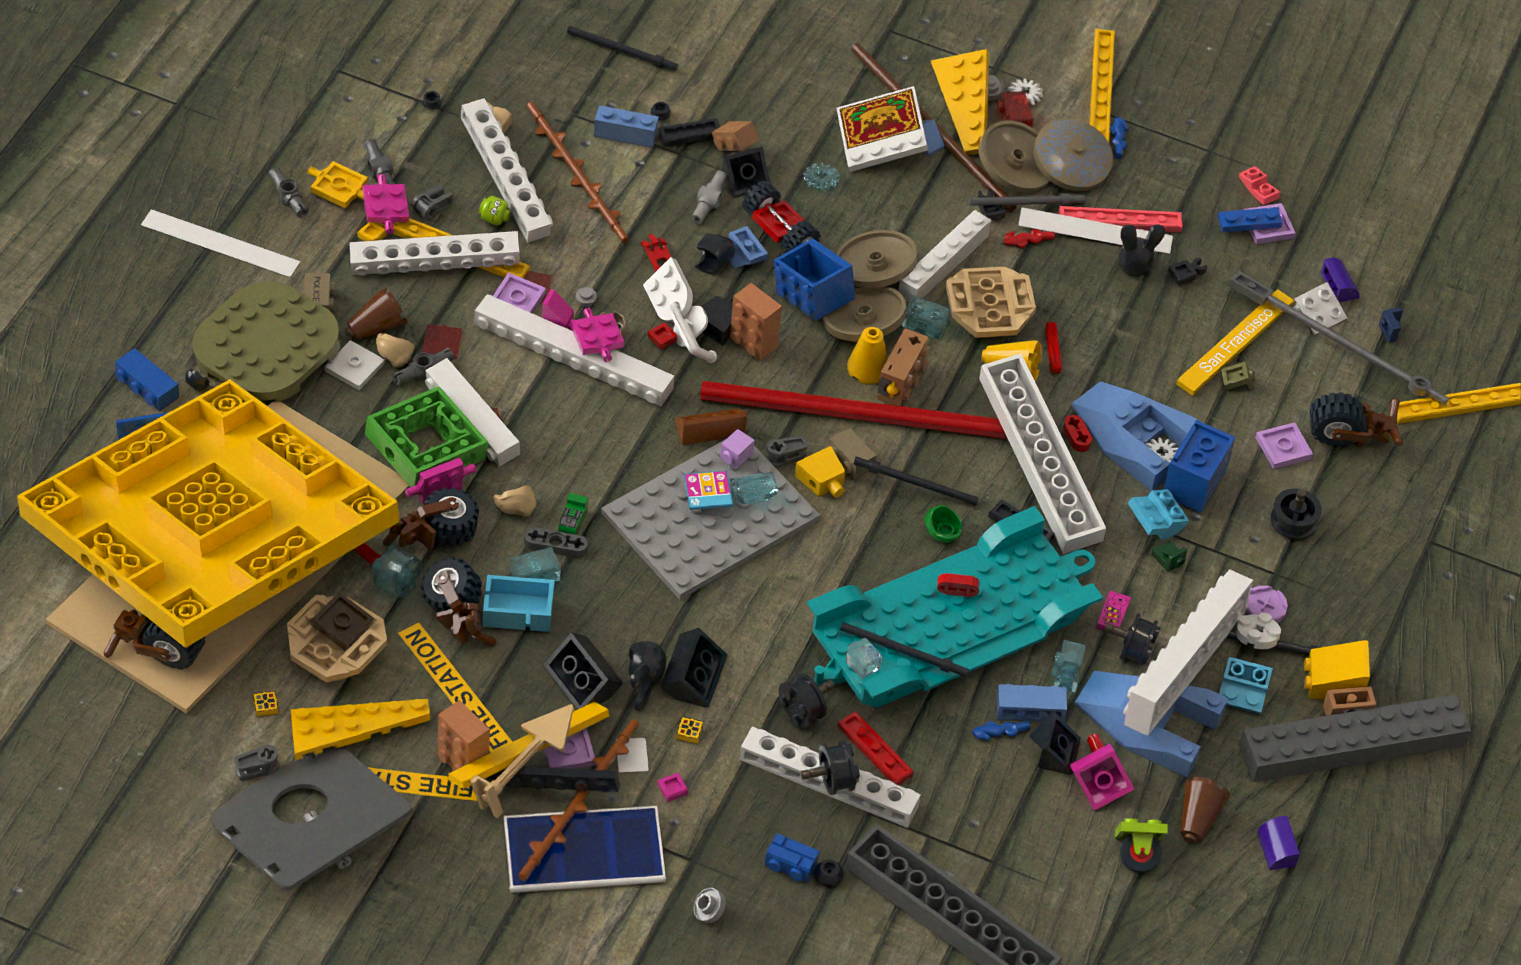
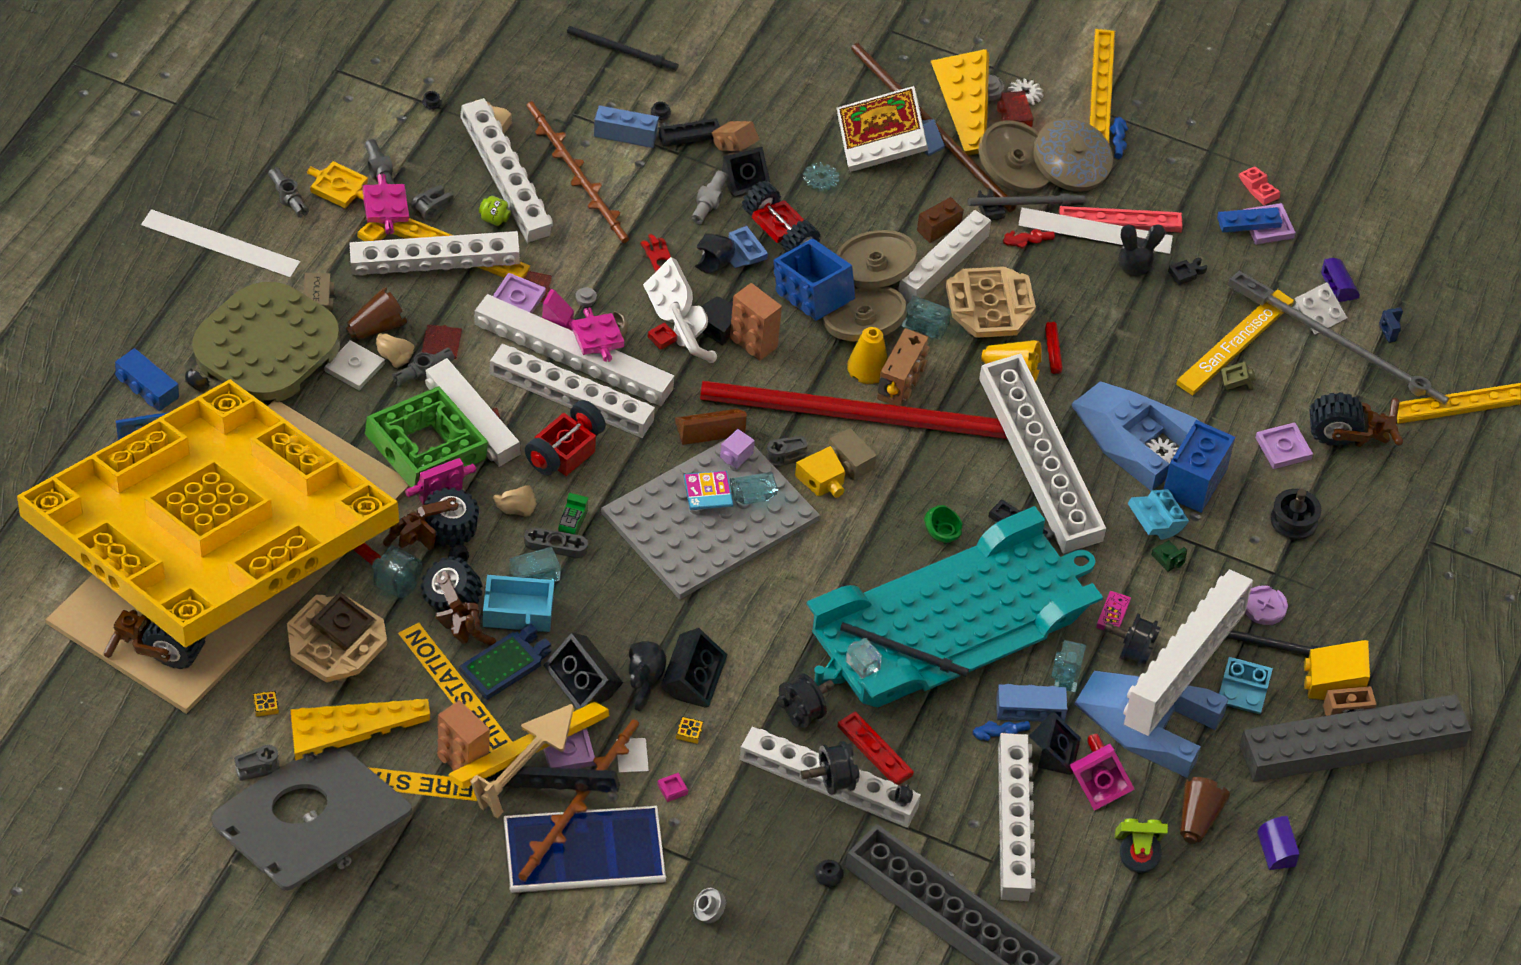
blue brick [765,833,820,882] -> none
black bar [853,456,979,505] -> none
red beam [937,573,980,597] -> none
red beam [1063,415,1092,452] -> none
white plate [1236,613,1281,649] -> none
none -> black plate [448,545,469,562]
none -> tile [459,624,551,700]
none -> white brick [490,344,655,438]
none -> brick [525,400,606,476]
none -> black plate [894,784,913,806]
none -> reddish brown brick [917,197,964,243]
none -> white brick [998,733,1035,901]

